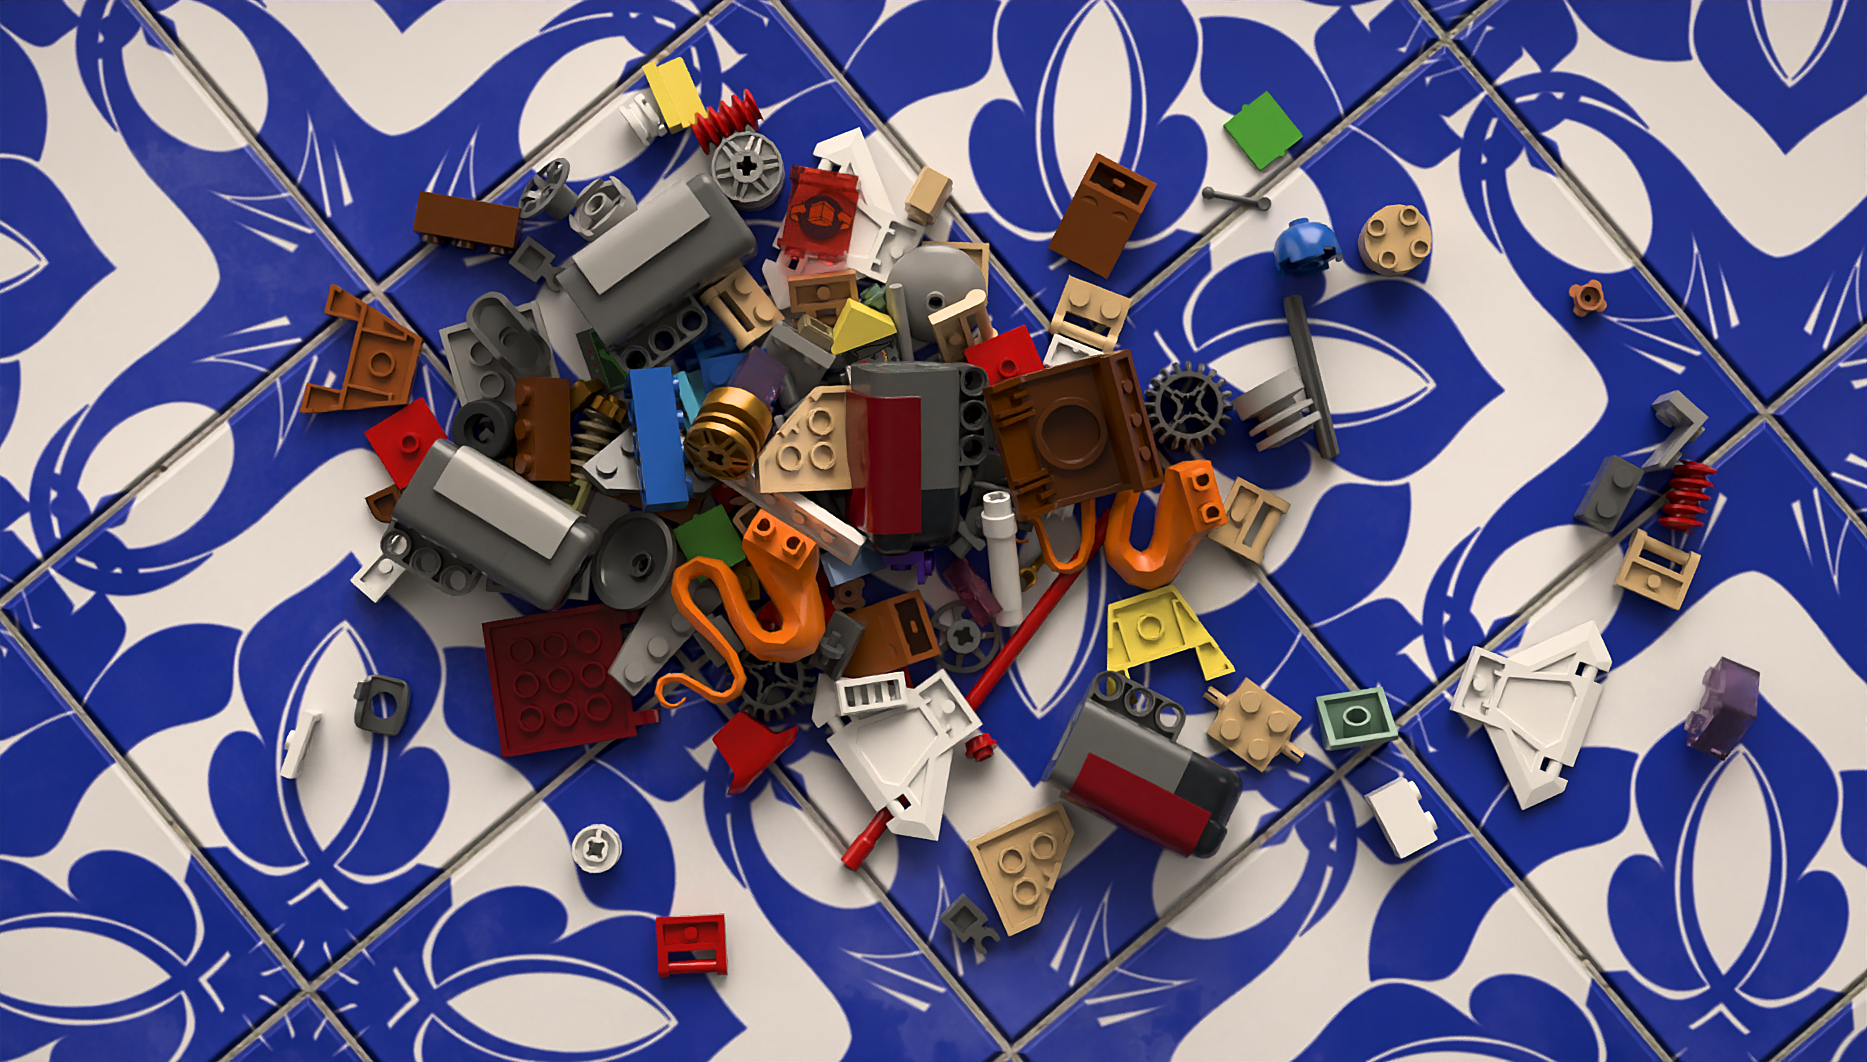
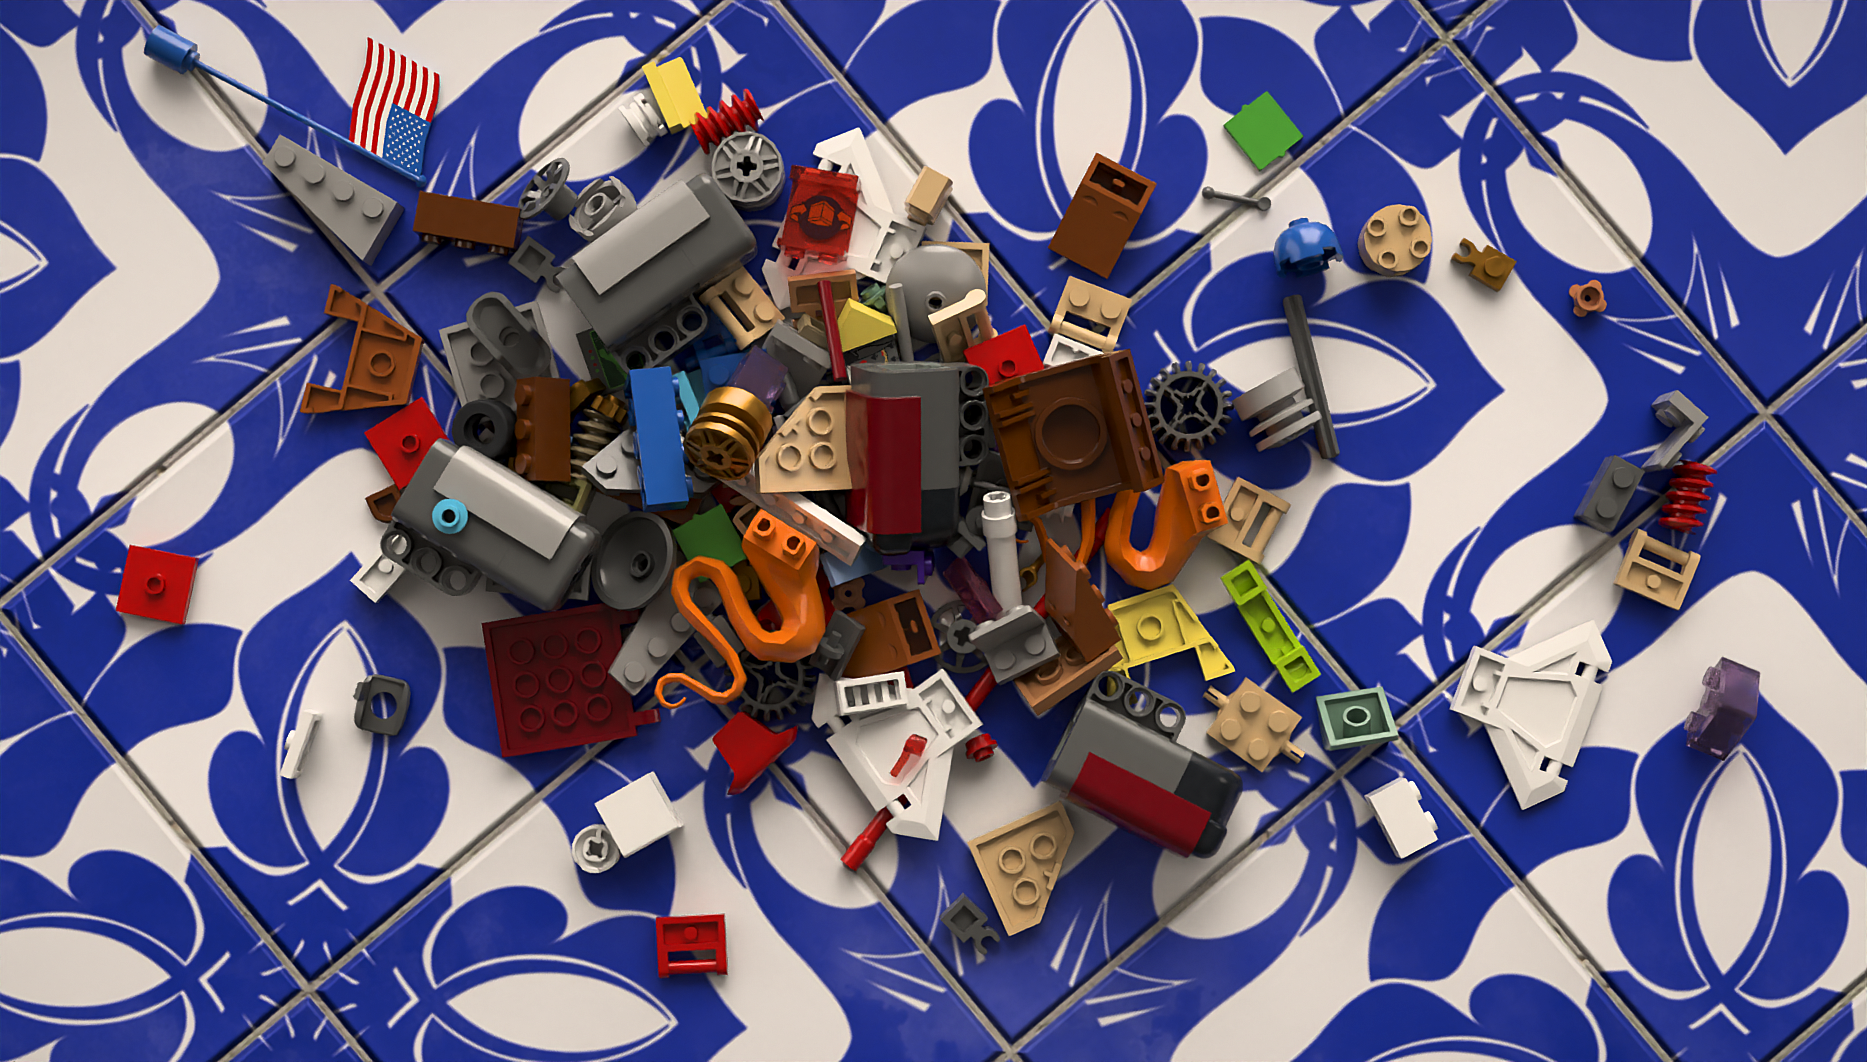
none -> red plate [116,545,199,625]
none -> flag [144,25,440,187]
none -> light grey wedge [263,134,405,266]
none -> medium azure plate [432,499,468,534]
none -> white piece [595,771,683,858]
none -> dark red bar [817,280,847,382]
none -> clear red hand [889,734,928,777]
none -> light grey bracket [968,605,1061,686]
none -> medium nougat plate [1013,635,1124,716]
none -> dark orange slope [1045,538,1121,663]
none -> lime slope [1220,559,1321,693]
none -> pearl gold plate [1451,238,1517,292]

